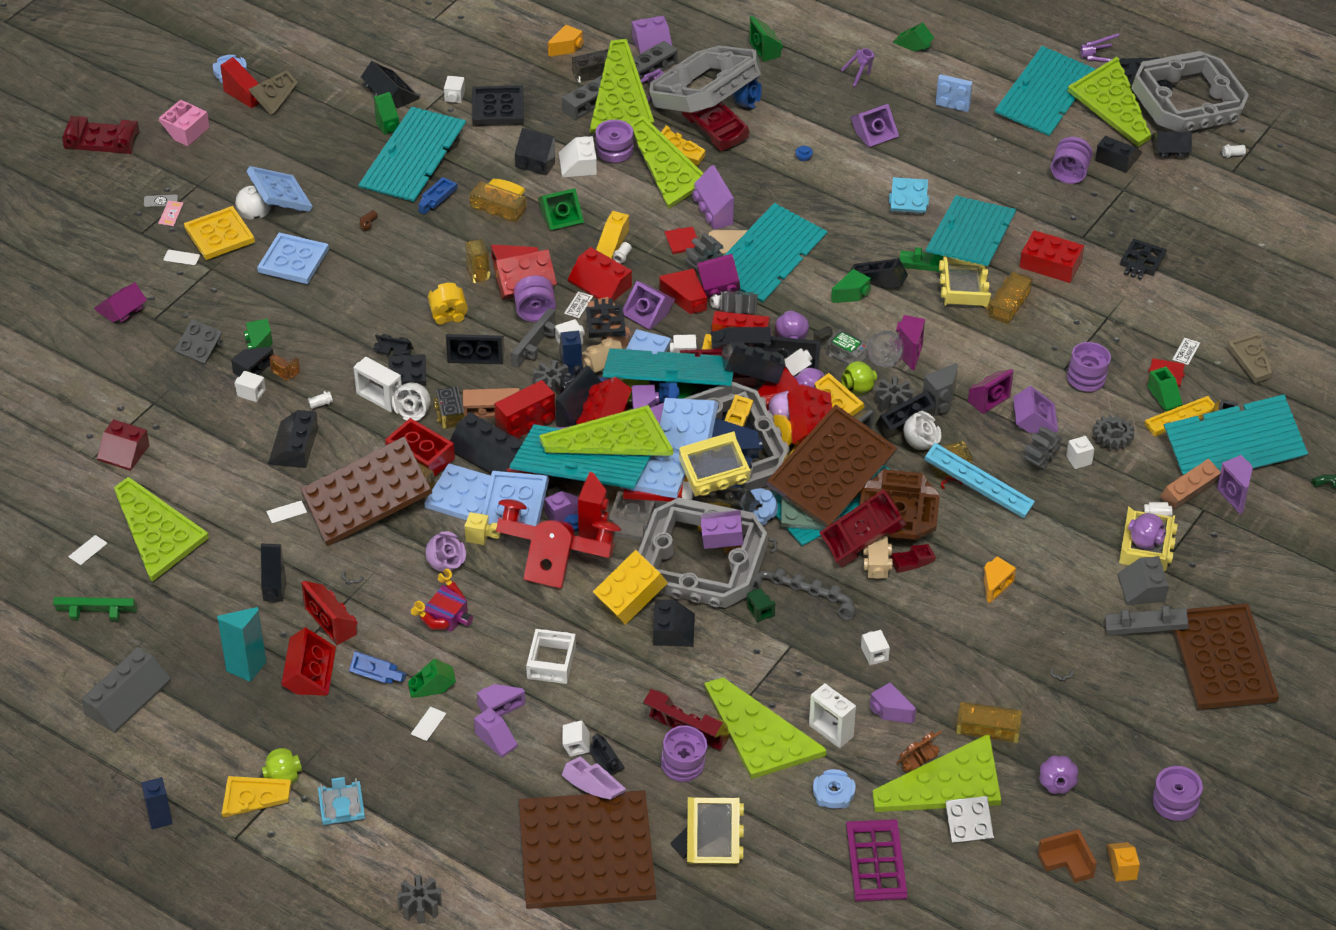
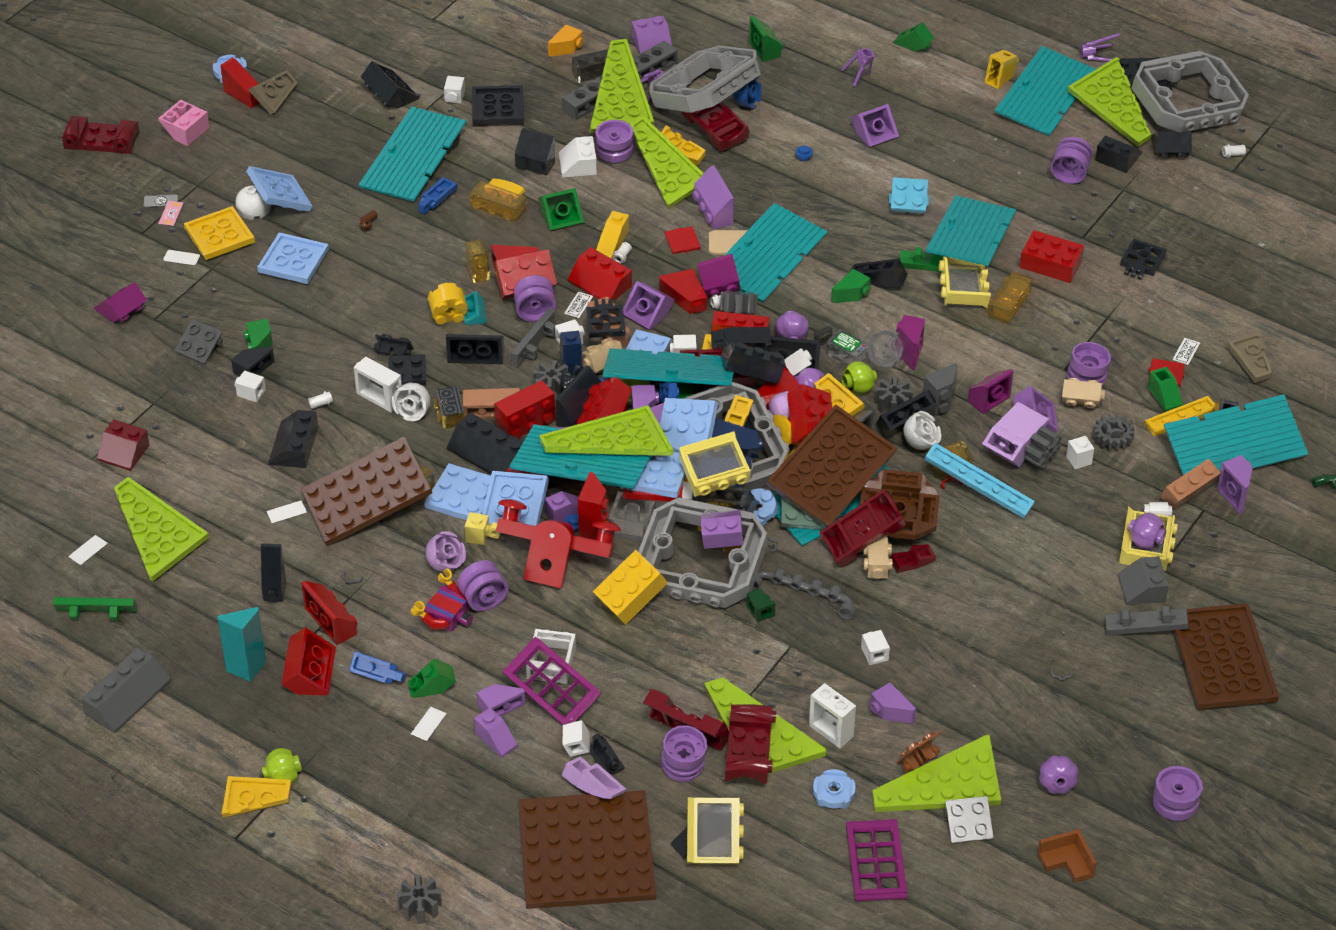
dark blue slope [141,777,173,829] -> none
clear orange bracket [270,354,300,381] -> none
piece [318,777,365,825] -> none
green slope [374,92,399,135] -> none
red brick [385,418,455,481] -> none
black slope [653,599,695,647] -> none
dark grey gear [685,233,723,271] -> none
light blue plate [936,74,973,112] -> none
clear yellow brick [956,702,1022,743] -> none
light orange slope [984,556,1016,603] -> none
light orange slope [1106,842,1140,882] -> none
none -> medium lavender wheel [457,560,508,611]
none -> teal slope [464,290,487,325]
none -> magenta piece [502,636,602,725]
none -> dark red piece [725,704,776,784]
none -> lavender slope [982,402,1050,468]
none -> yellow torso [984,50,1019,89]
none -> tan brick [1062,378,1105,408]

